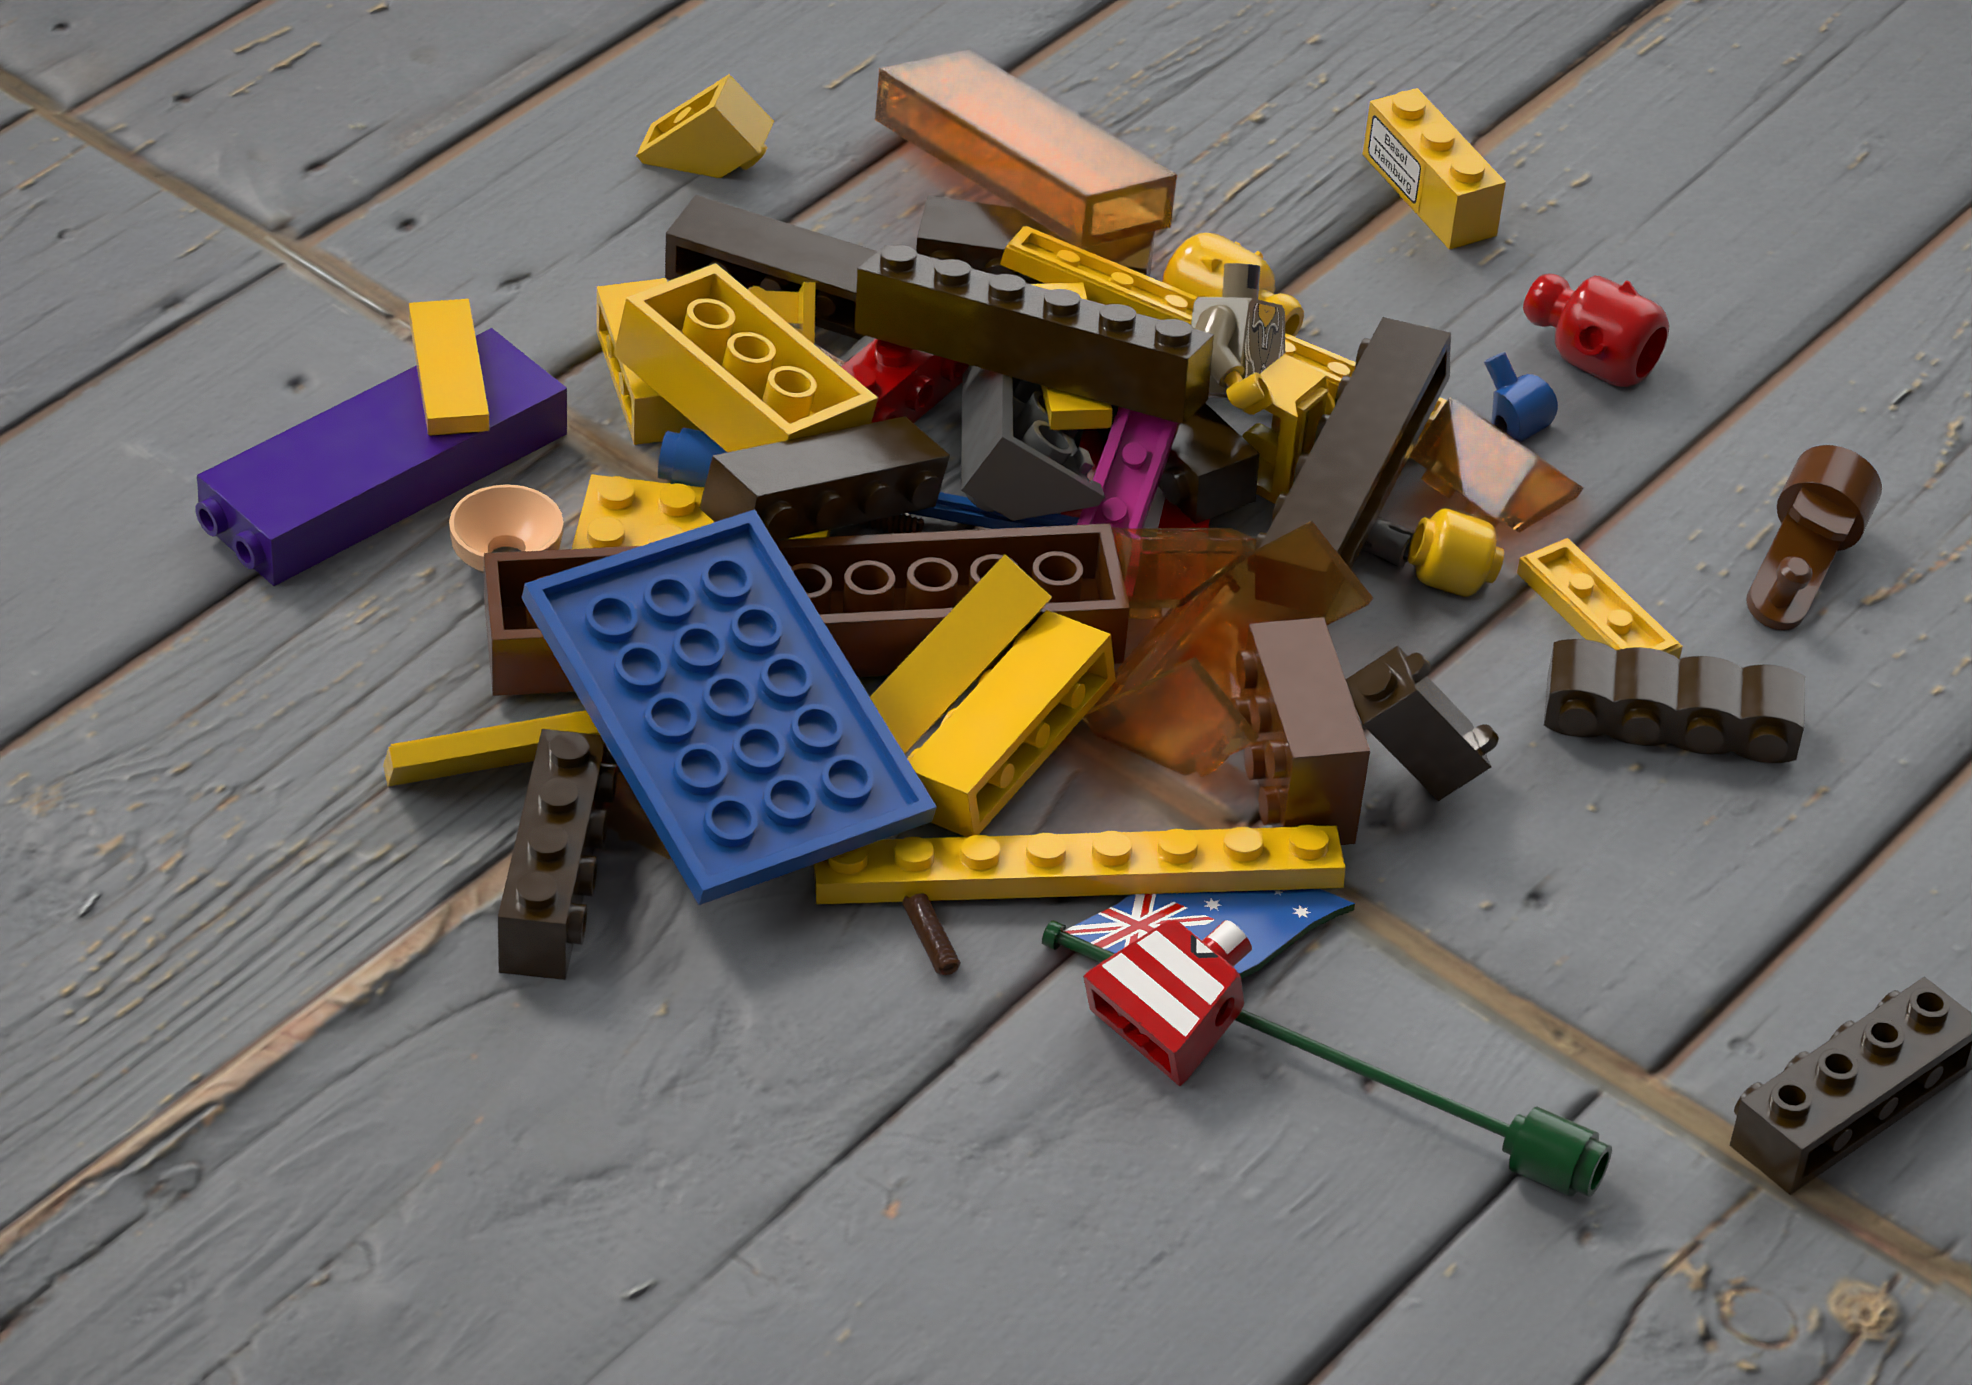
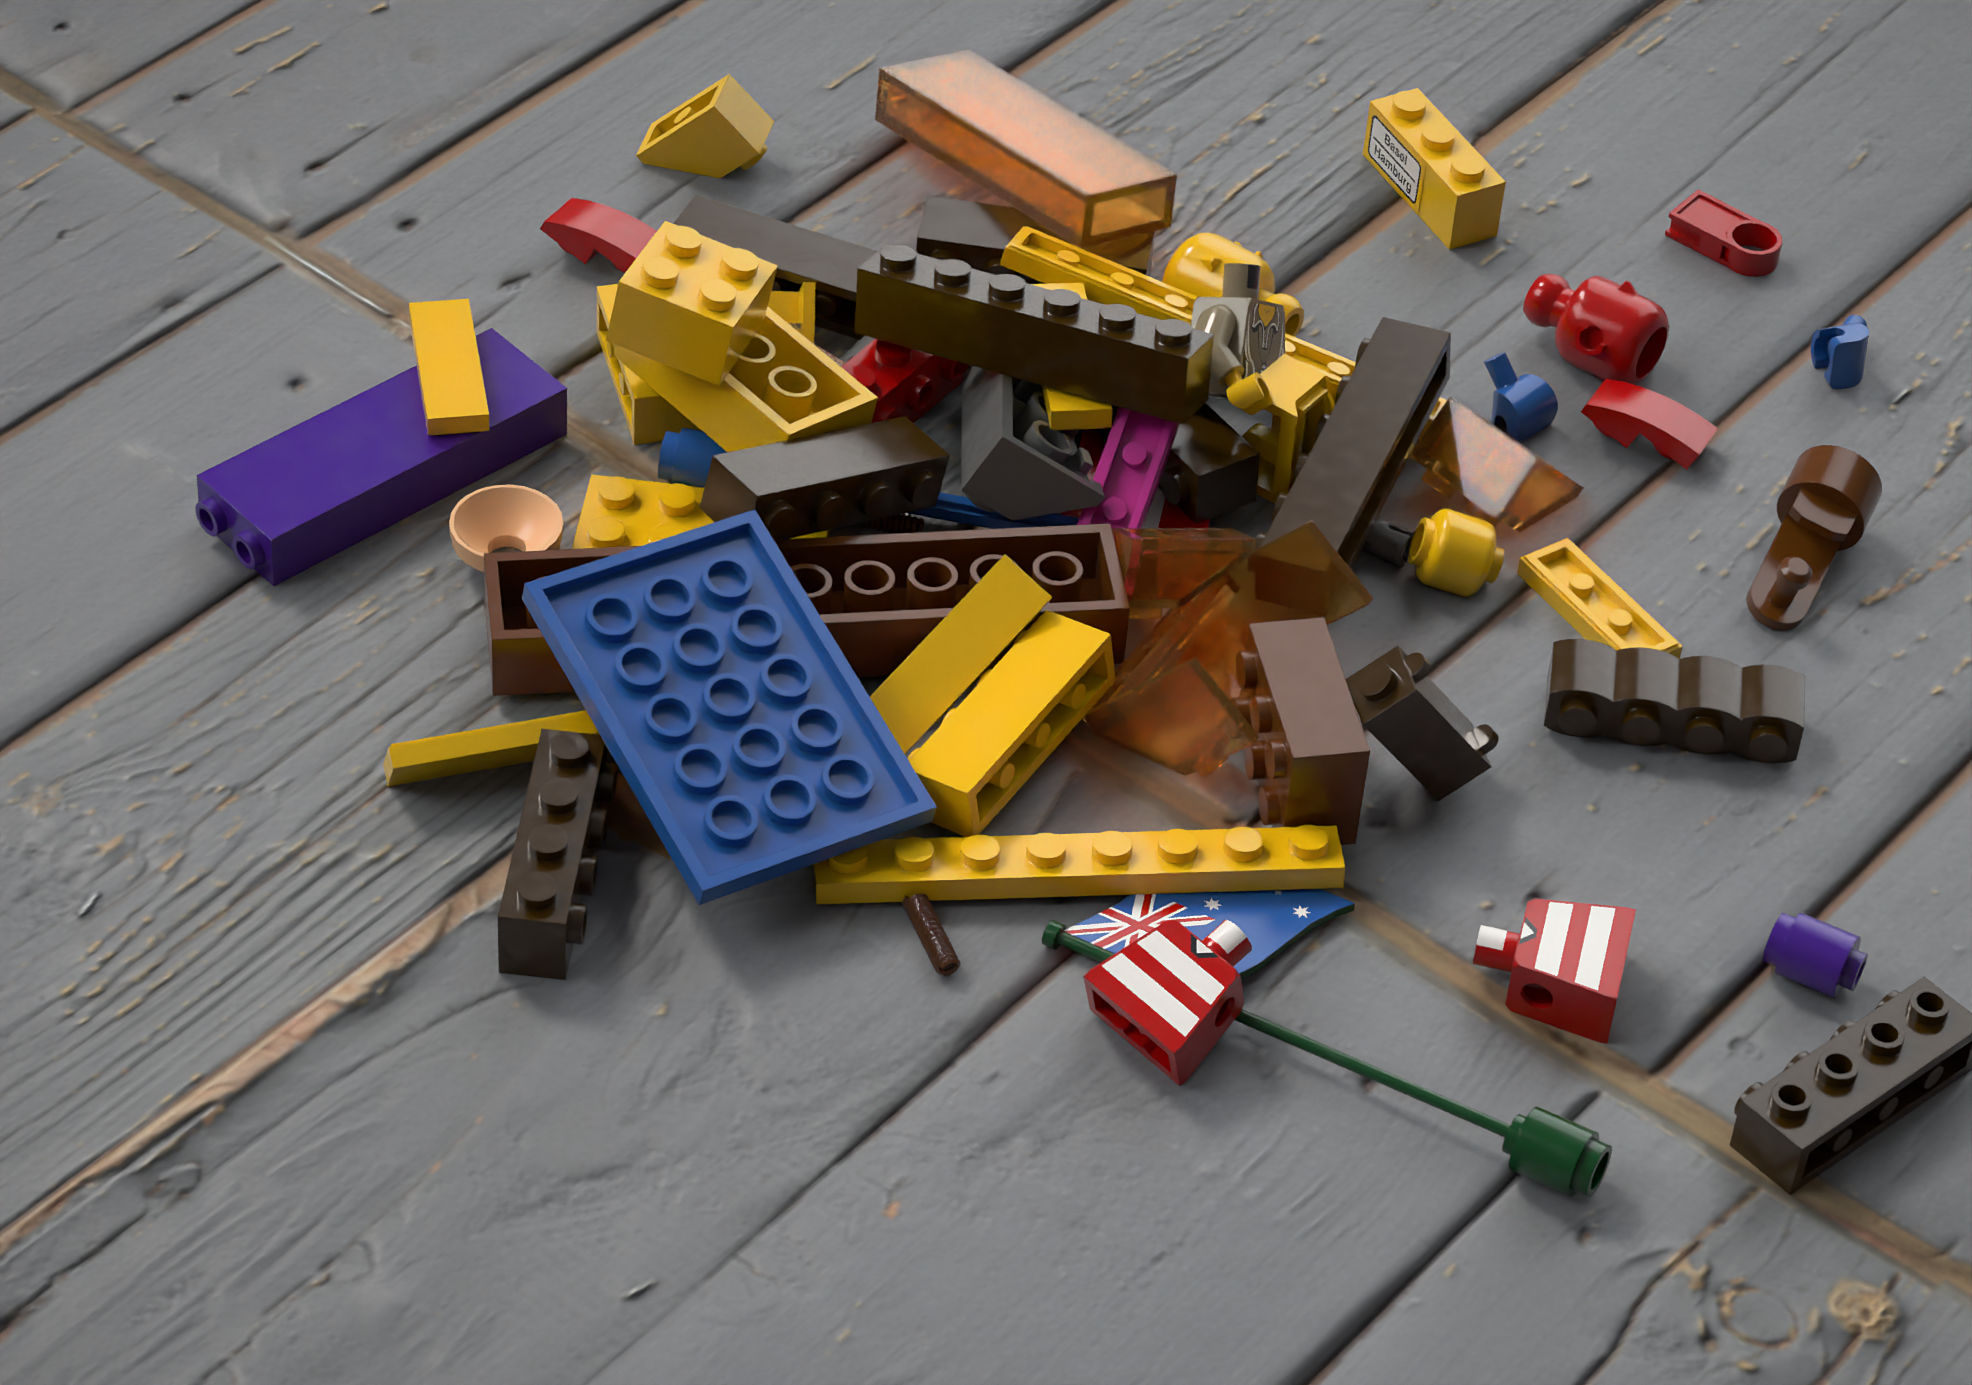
none -> red slope [540,198,657,273]
none -> yellow brick [606,221,778,386]
none -> red torso [1473,898,1636,1044]
none -> red slope [1580,379,1718,470]
none -> red piece [1665,189,1782,277]
none -> dark purple brick [1762,913,1868,998]
none -> blue piece [1811,315,1869,389]

